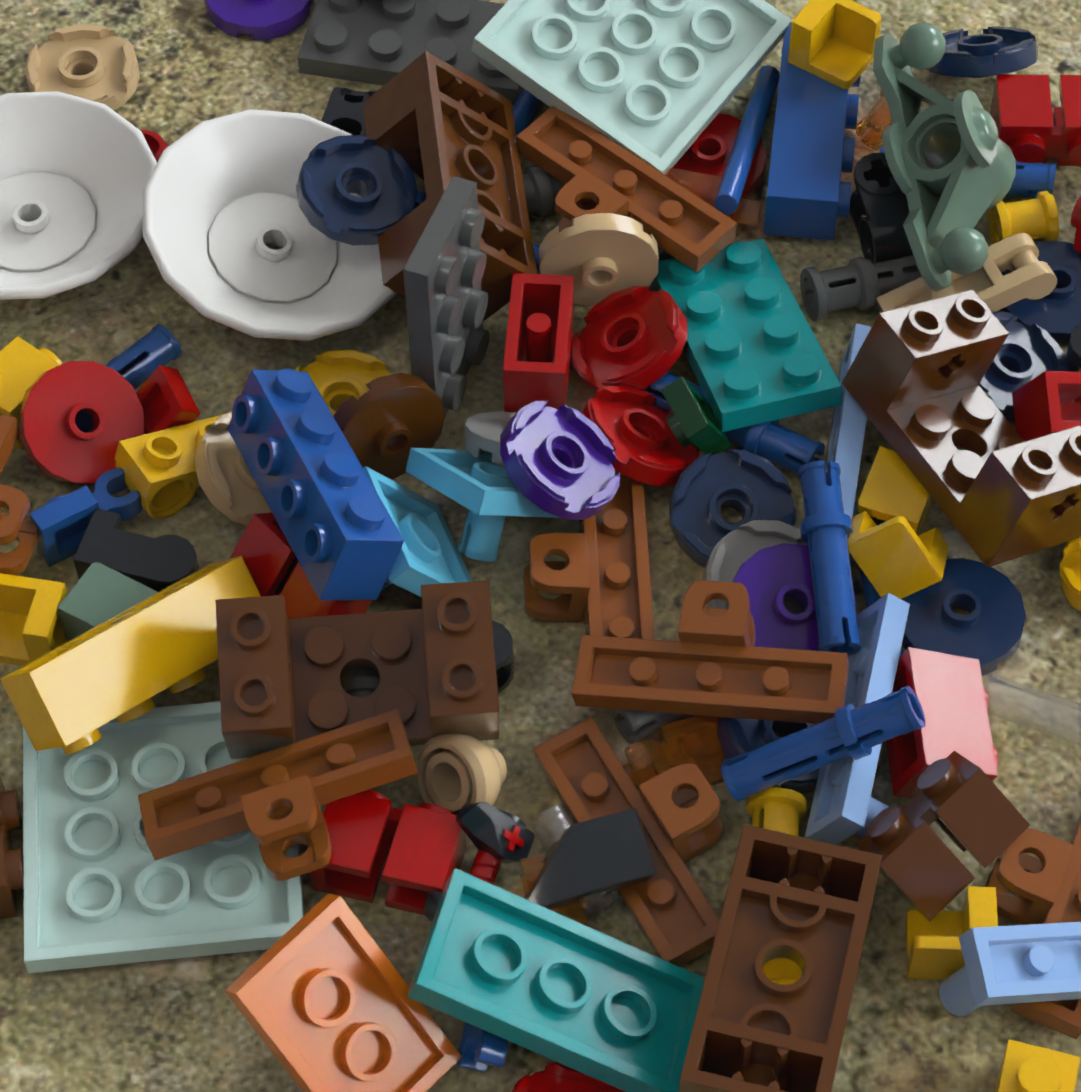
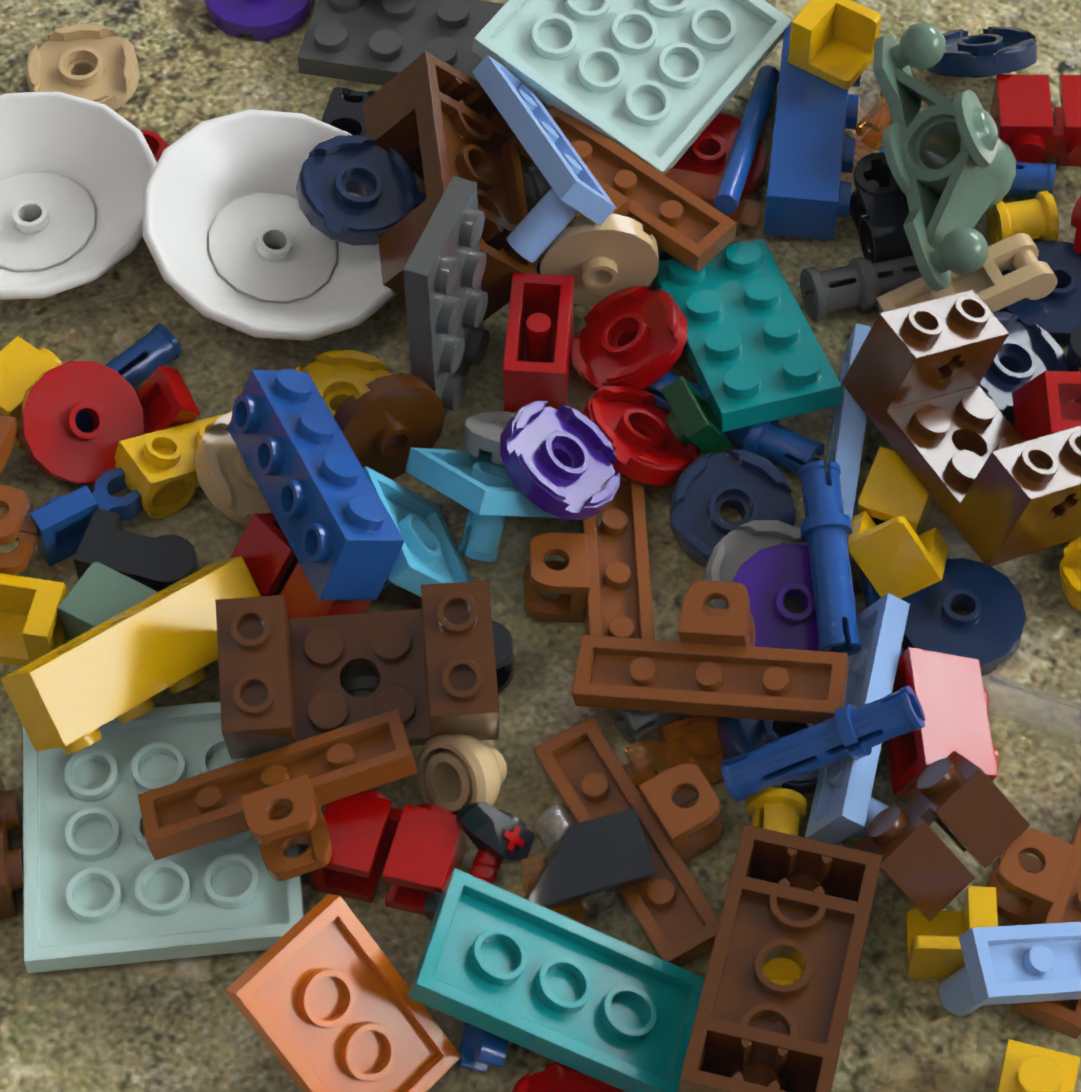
none -> light blue piece [472,55,616,263]

